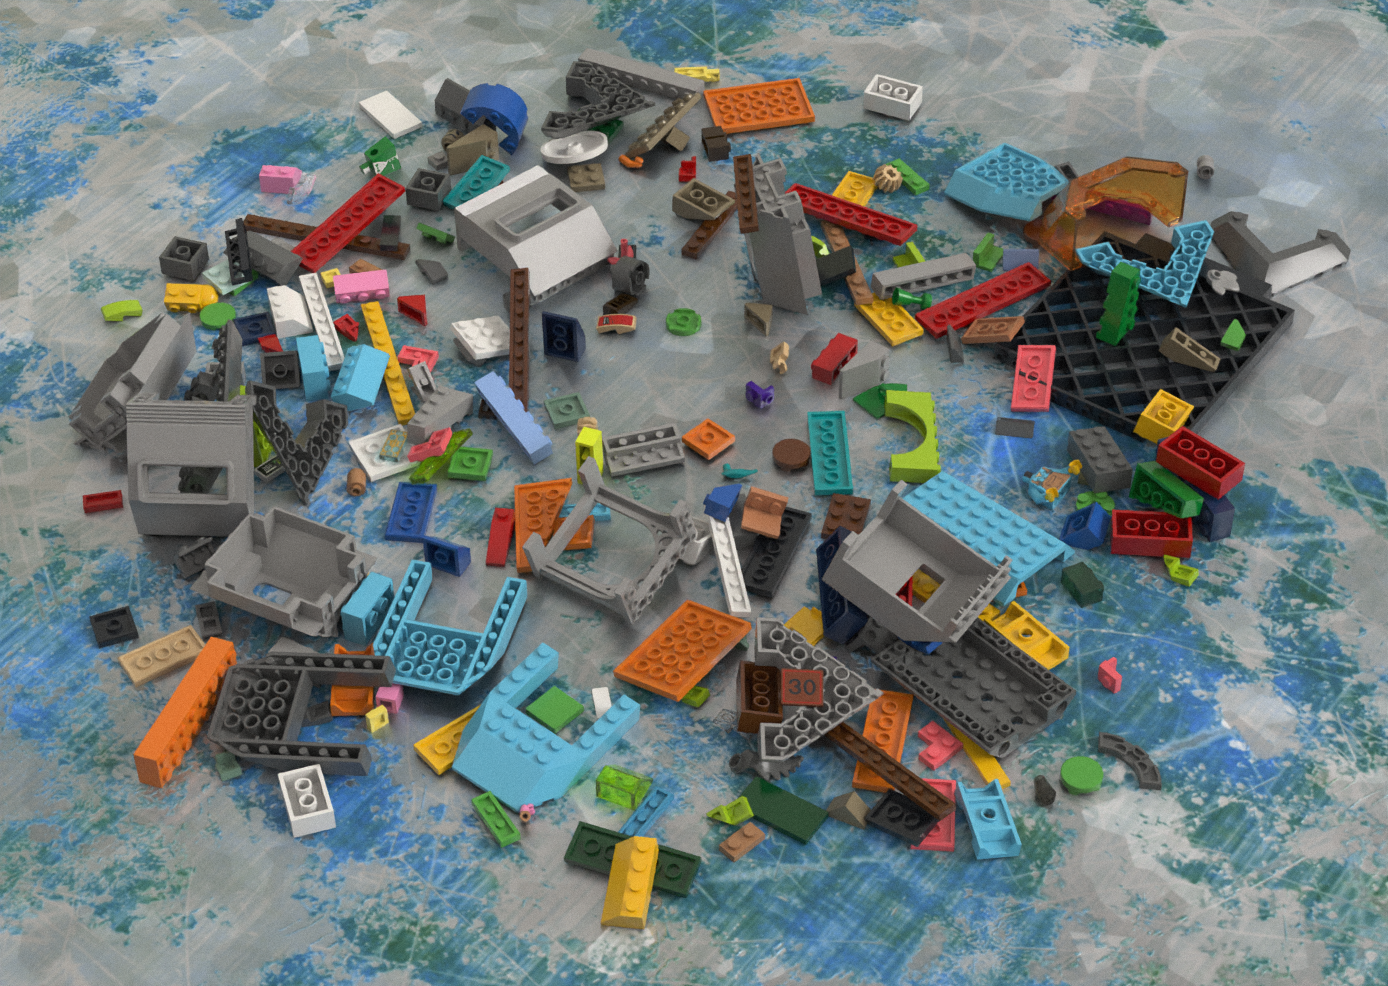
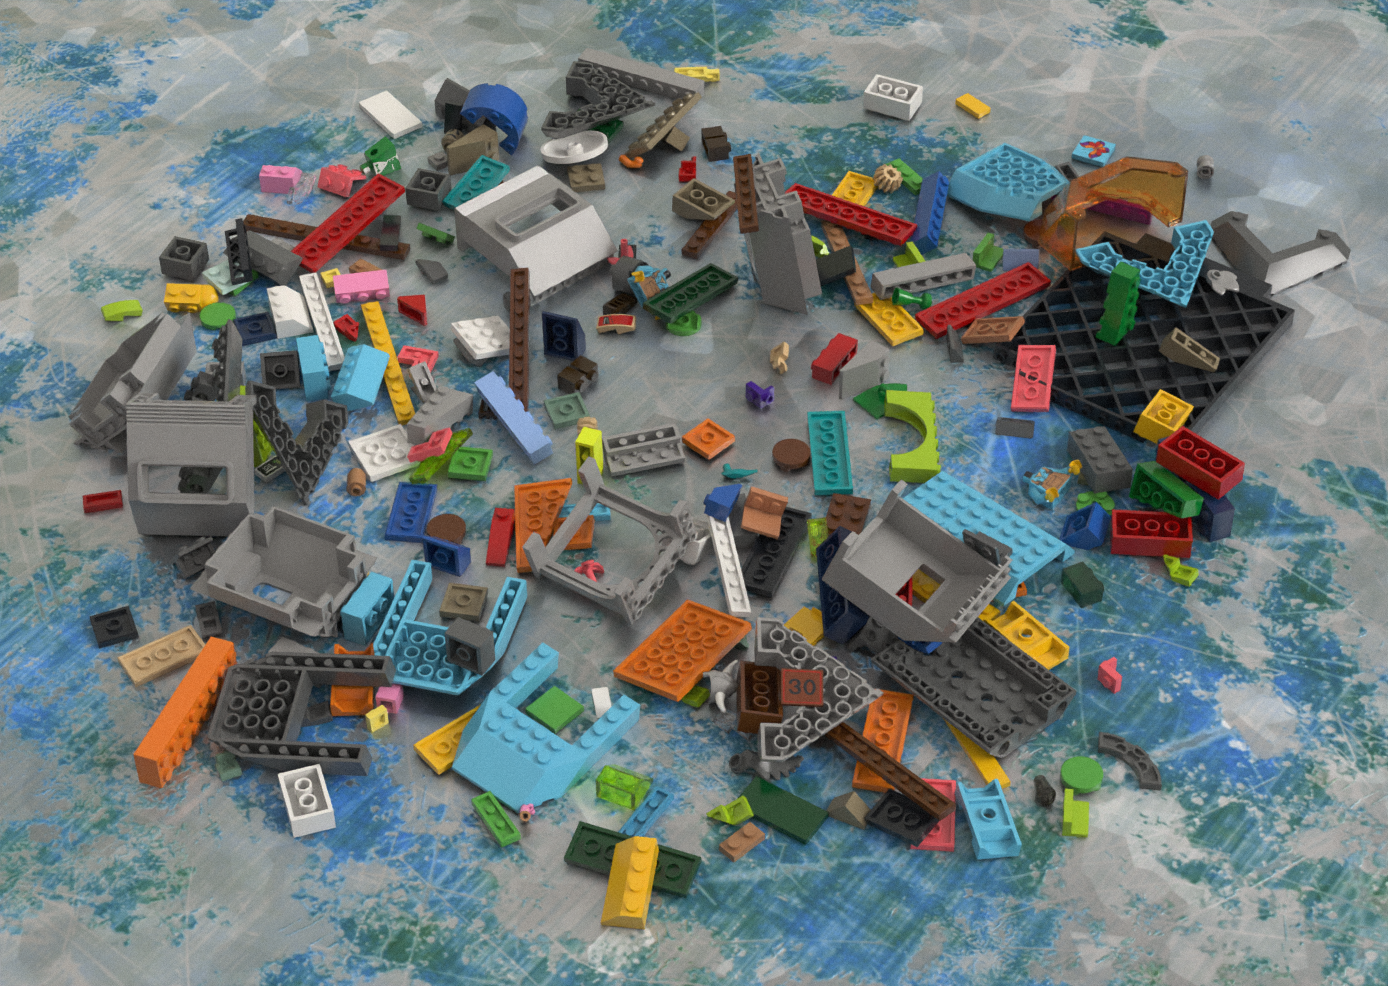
red slope [258,334,283,353] -> none
clear light blue tile [379,429,407,462] -> none
orange plate [703,78,815,134] -> none
dark tan slope [744,303,773,336] -> none
coral plate [918,721,963,771] -> none
bright green slope [1221,319,1246,351] -> none
none -> coral bracket [317,164,366,197]
none -> reddish brown tile [427,514,466,545]
none -> dark tan plate [439,583,488,621]
none -> black tile [444,101,463,134]
none -> dark grey brick [445,617,495,676]
none -> dark brown piece [557,355,599,394]
none -> coral plant [574,560,604,582]
none -> torso [627,266,671,320]
none -> dark green plate [642,263,738,324]
none -> light grey helmet [703,660,738,713]
none -> clear neon green tile [807,517,828,557]
none -> blue brick [910,171,949,255]
none -> yellow tile [955,93,991,119]
none -> dark grey bracket [962,529,1013,566]
none -> lime panel [1062,789,1089,838]
none -> medium azure tile [1072,135,1116,168]

